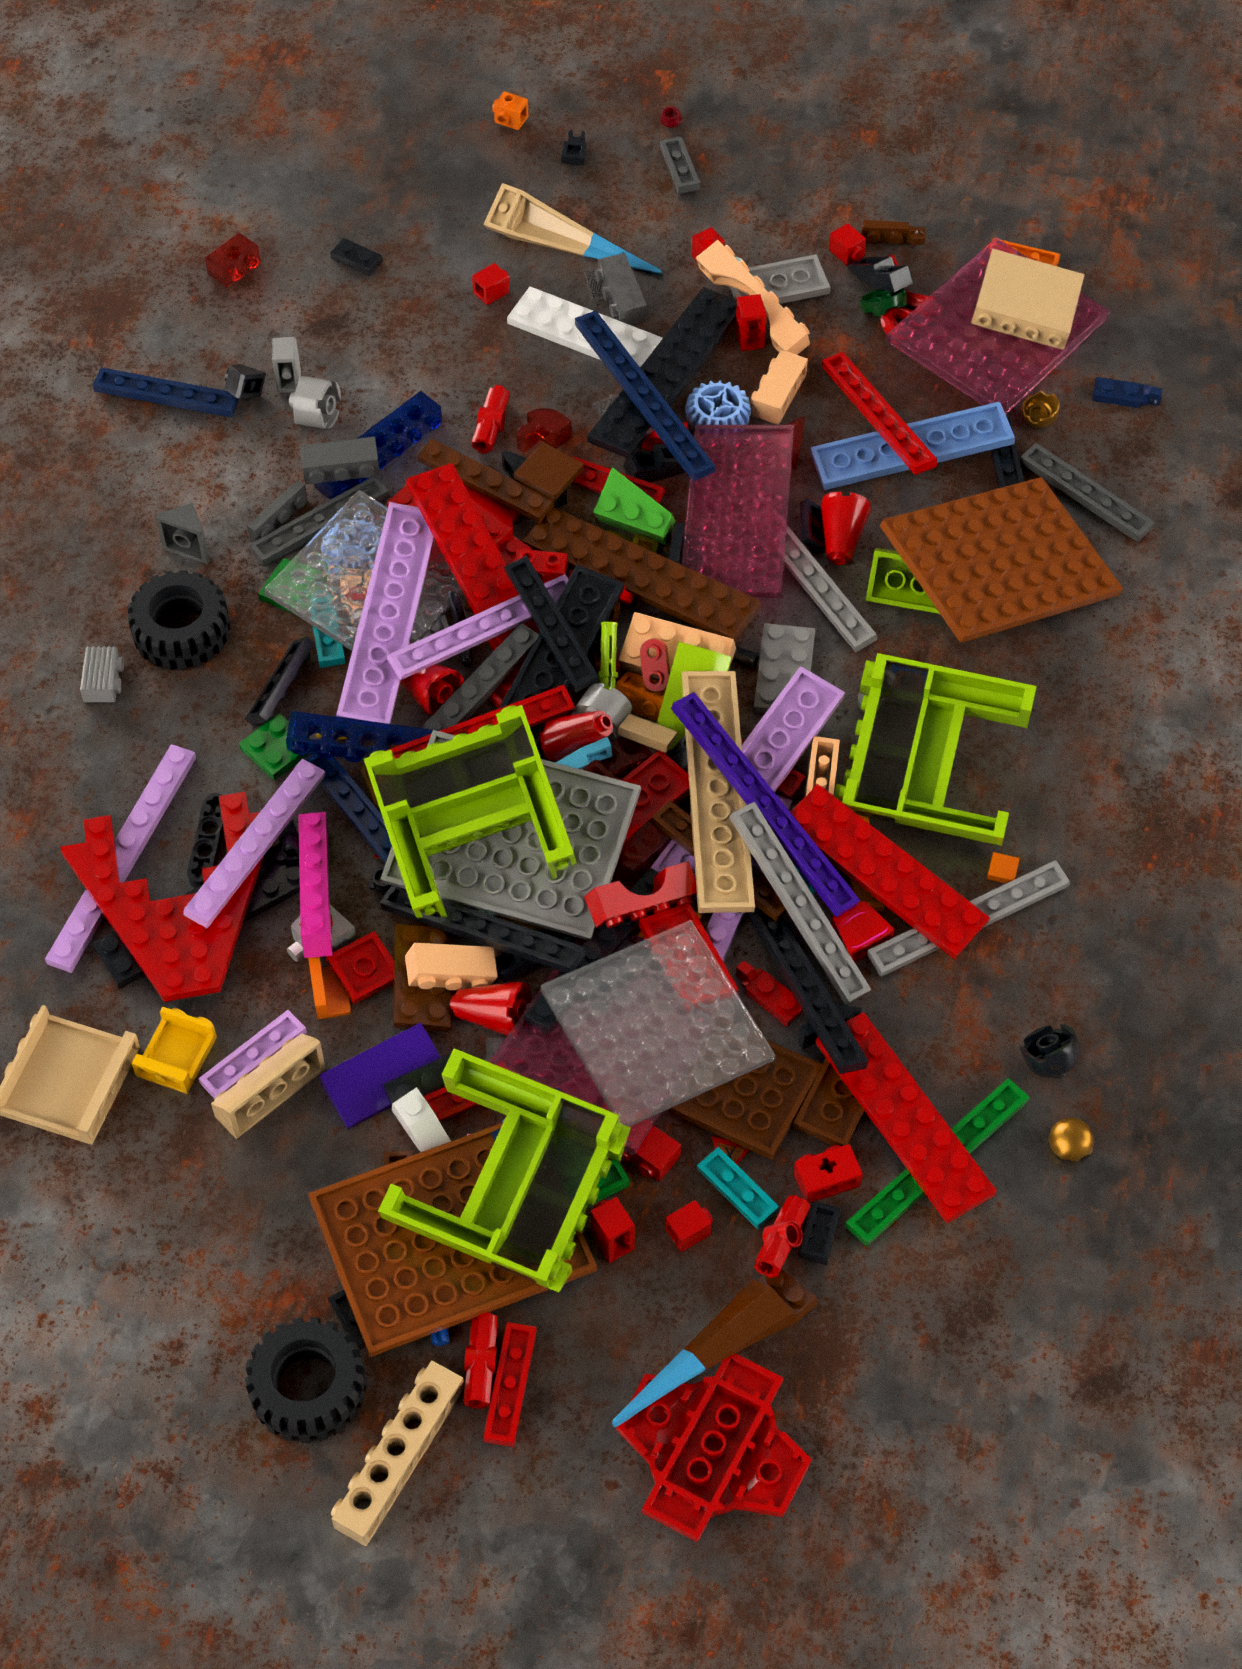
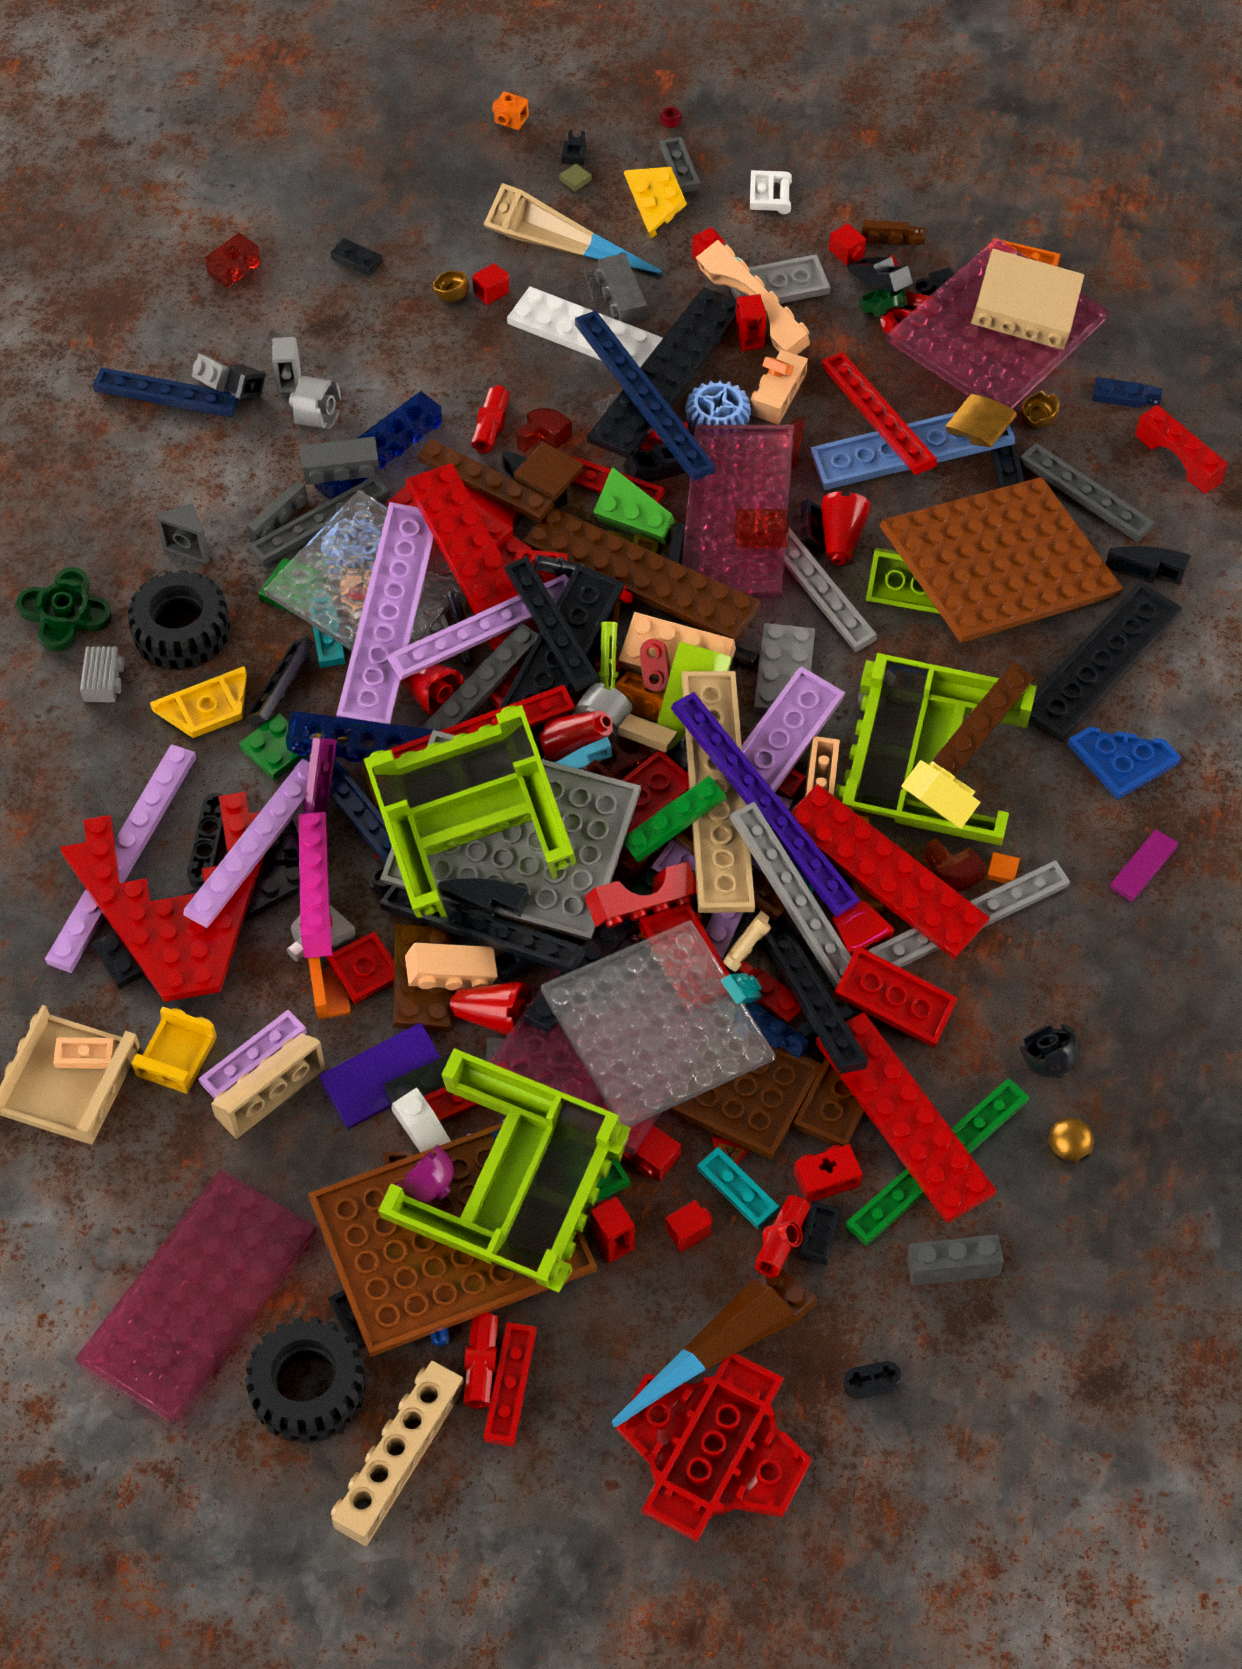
none -> dark green plant [16,567,112,651]
none -> light nougat plate [53,1038,116,1069]
none -> clear pink plate [75,1170,317,1425]
none -> yellow wing [150,666,247,738]
none -> light grey plate [192,354,230,392]
none -> magenta tile [303,738,337,817]
none -> magenta cylinder [396,1144,454,1203]
none -> pearl gold hair [433,270,469,303]
none -> black slope [437,878,530,917]
none -> black axle [533,555,585,577]
none -> olive tile [559,164,592,192]
none -> green plate [623,775,727,863]
none -> yellow wing [624,167,687,238]
none -> teal plate [721,973,763,1005]
none -> tan plate [723,911,771,972]
none -> clear red brick [734,509,789,548]
none -> dark blue hinge [734,1003,809,1058]
none -> white plate [750,170,792,214]
none -> orange plate [762,357,794,378]
none -> red plate [833,945,958,1048]
none -> black beam [843,1361,901,1399]
none -> light yellow brick [901,760,981,829]
none -> dark grey brick [906,1234,1004,1286]
none -> black plate [915,267,960,296]
none -> clear red brick [925,838,987,892]
none -> reddish brown plate [930,662,1035,777]
none -> pearl gold slope [945,394,1017,448]
none -> black plate [1029,581,1182,742]
none -> blue plate [1067,727,1181,800]
none -> black slope [1106,546,1191,585]
none -> magenta tile [1110,829,1179,903]
none -> red arch [1135,405,1228,494]

